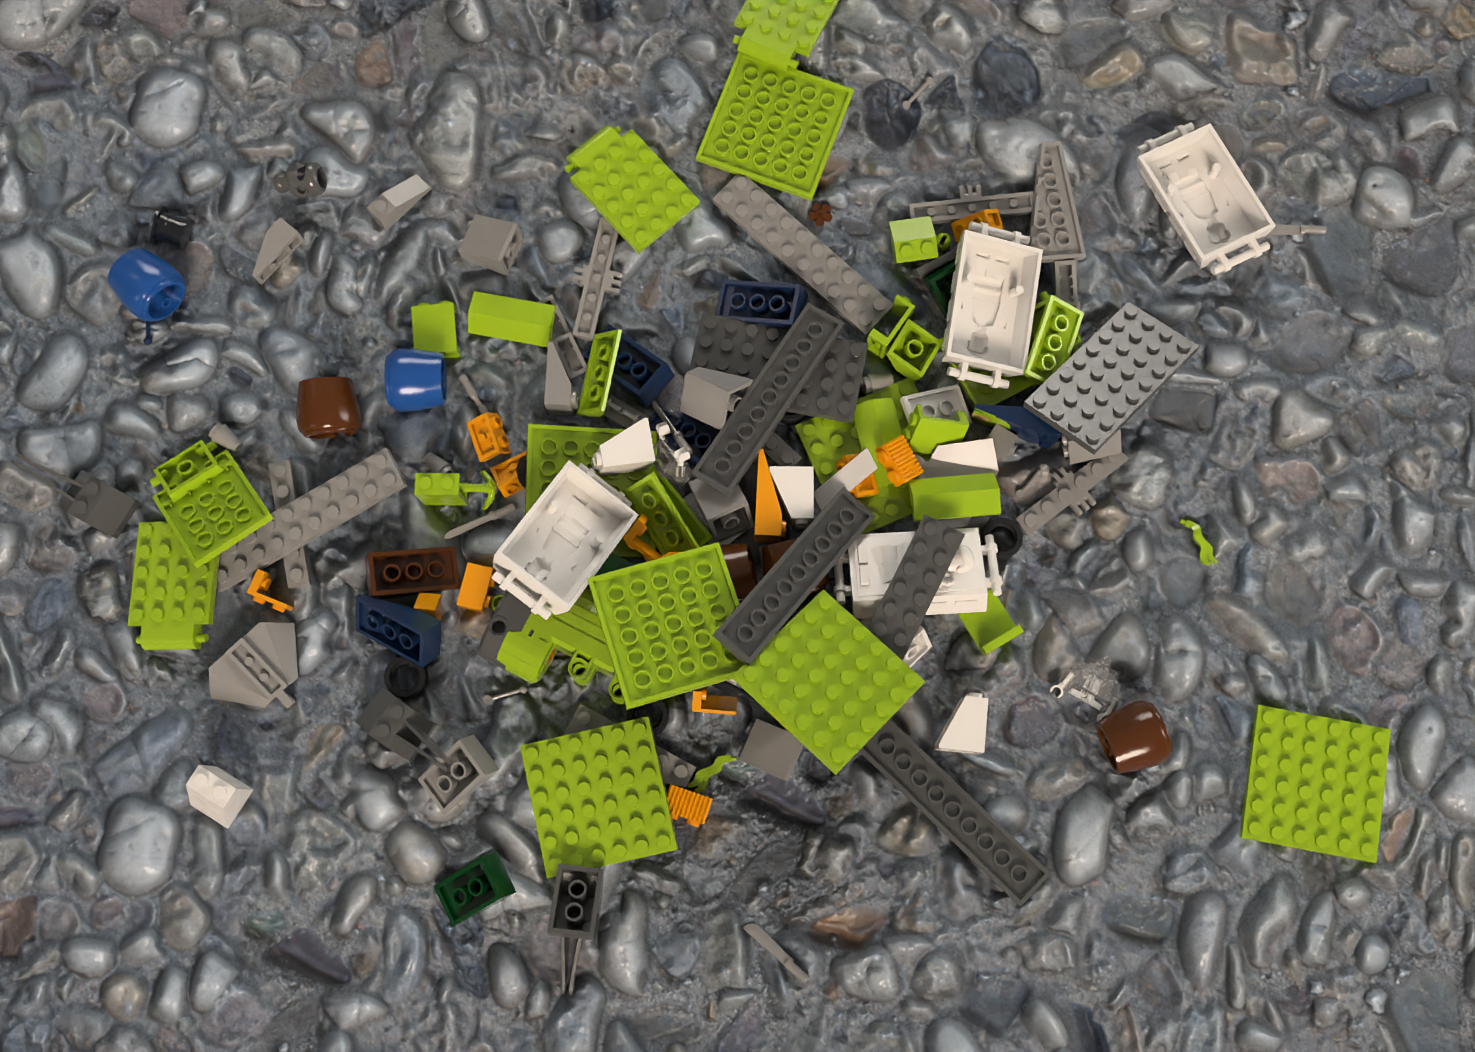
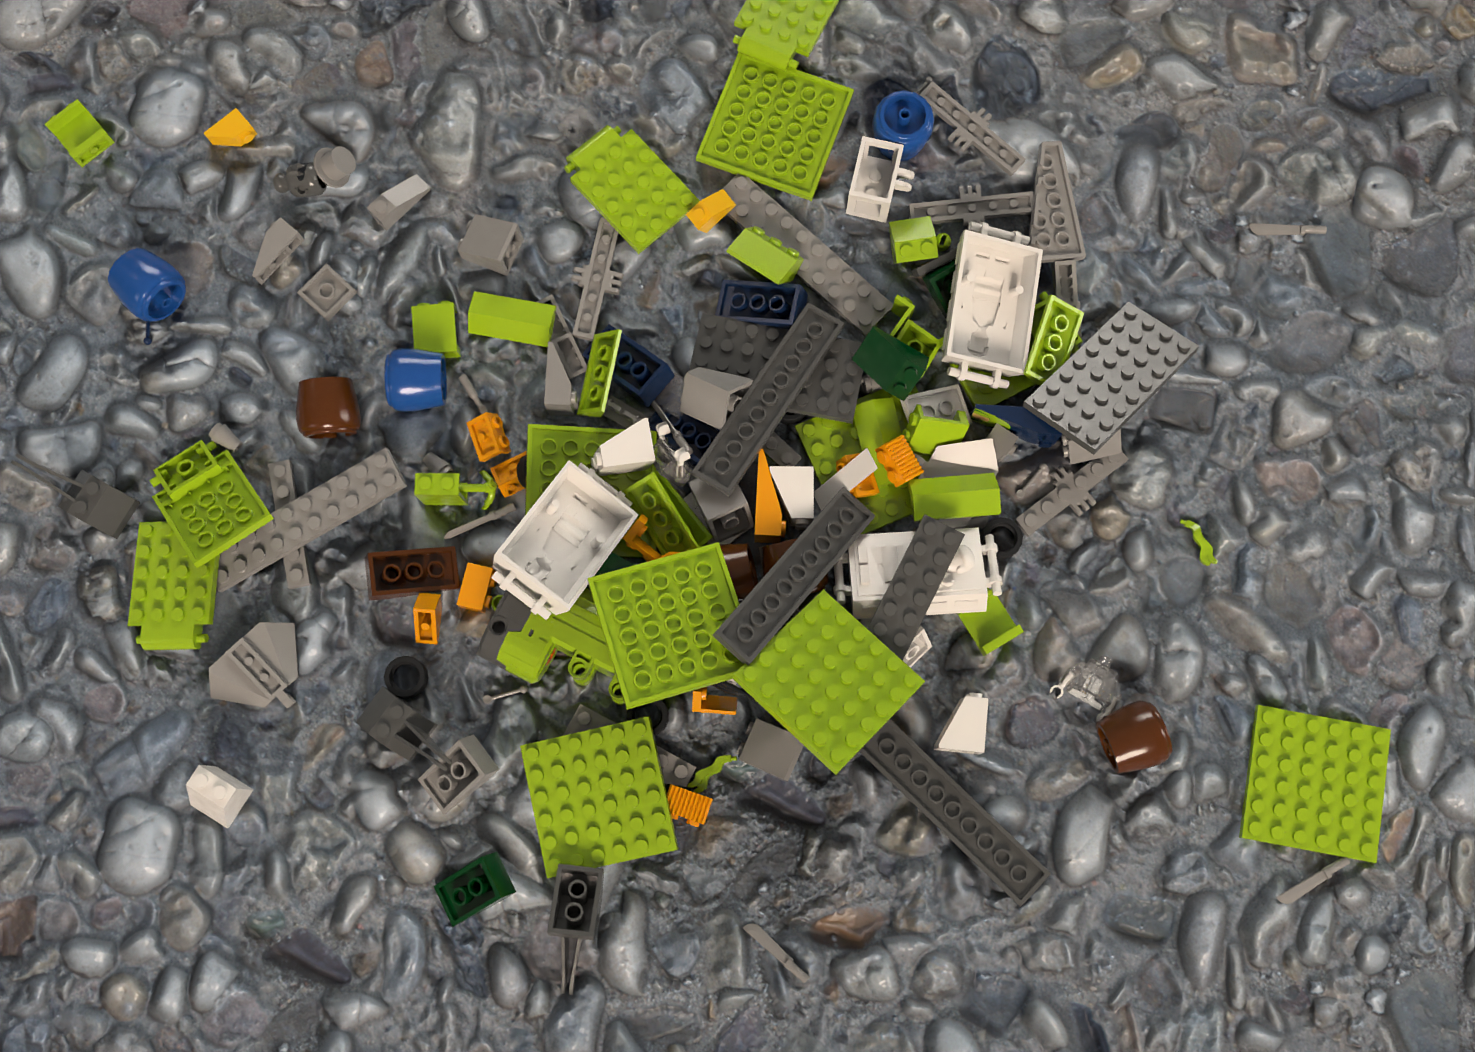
black piece [150,206,193,250] -> none
light orange bracket [246,569,294,613] -> none
dark blue slope [355,594,442,668] -> none
reddish brown plant [809,203,832,226] -> none
light orange bracket [951,208,1004,243] -> none
white piece [1136,122,1276,275] -> none
none -> lime panel [44,99,115,167]
none -> yellow slope [204,108,257,147]
none -> light grey tile [297,263,357,321]
none -> light grey piece [313,146,356,188]
none -> yellow slope [686,189,736,233]
none -> lime slope [726,226,804,285]
none -> white piece [846,136,915,223]
none -> dark green slope [852,325,929,401]
none -> blue piece [872,90,934,161]
none -> light grey hinge [920,81,1026,176]
none -> light grey piece [1276,857,1350,904]

